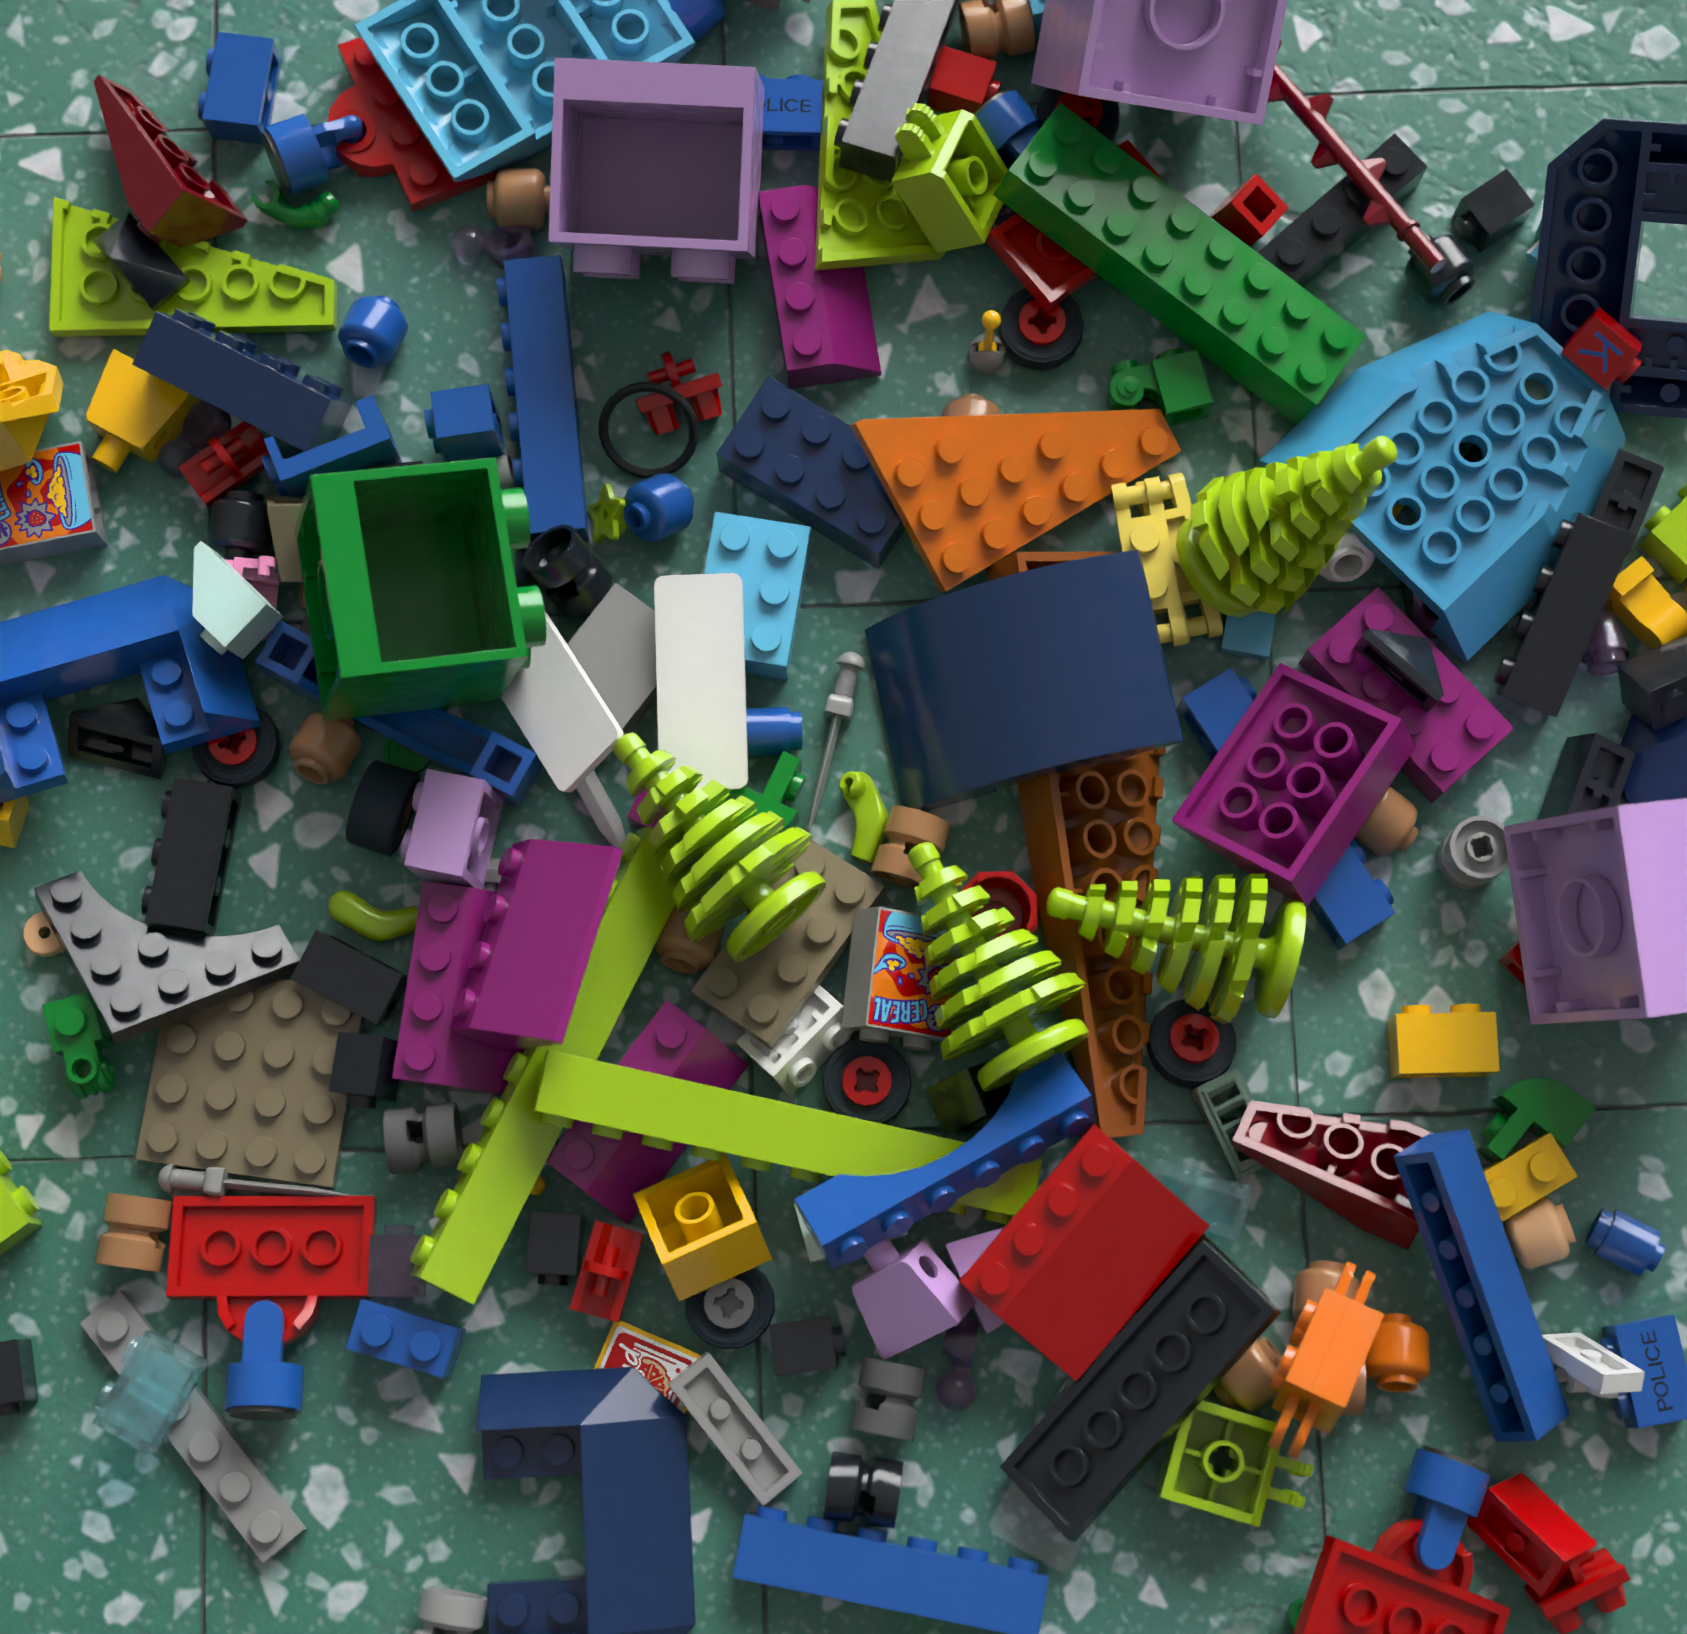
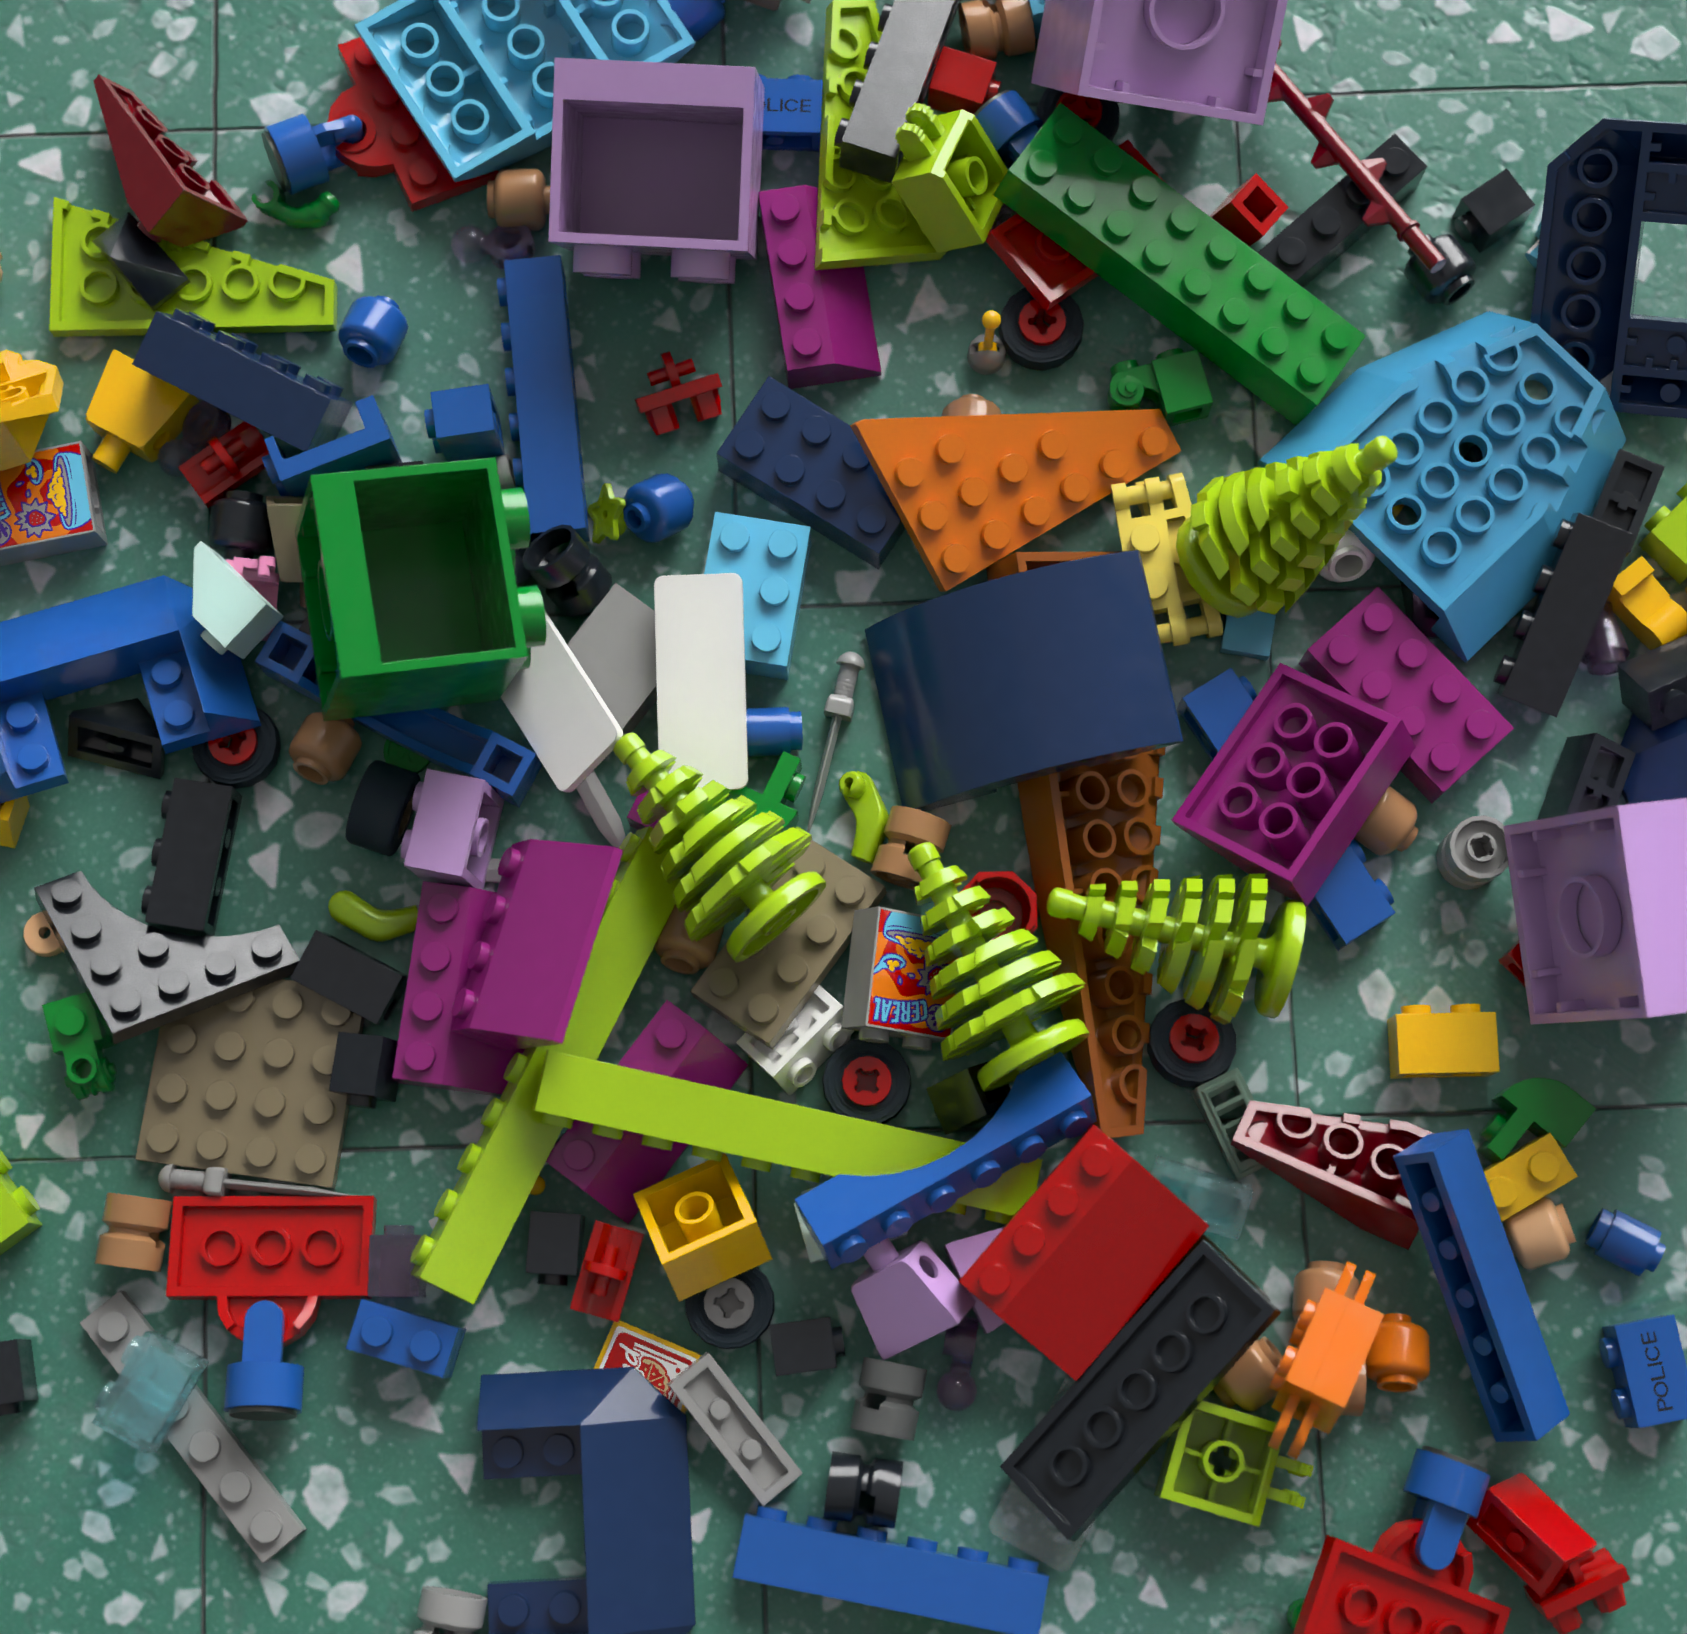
blue brick [198,32,282,145] -> none
dark grey wheel [383,1102,464,1174] -> none
black tyre [598,382,699,478] -> none
black slope [1353,629,1444,713] -> none
white plate [1542,1332,1645,1398] -> none
red brick [1562,307,1643,390] -> none

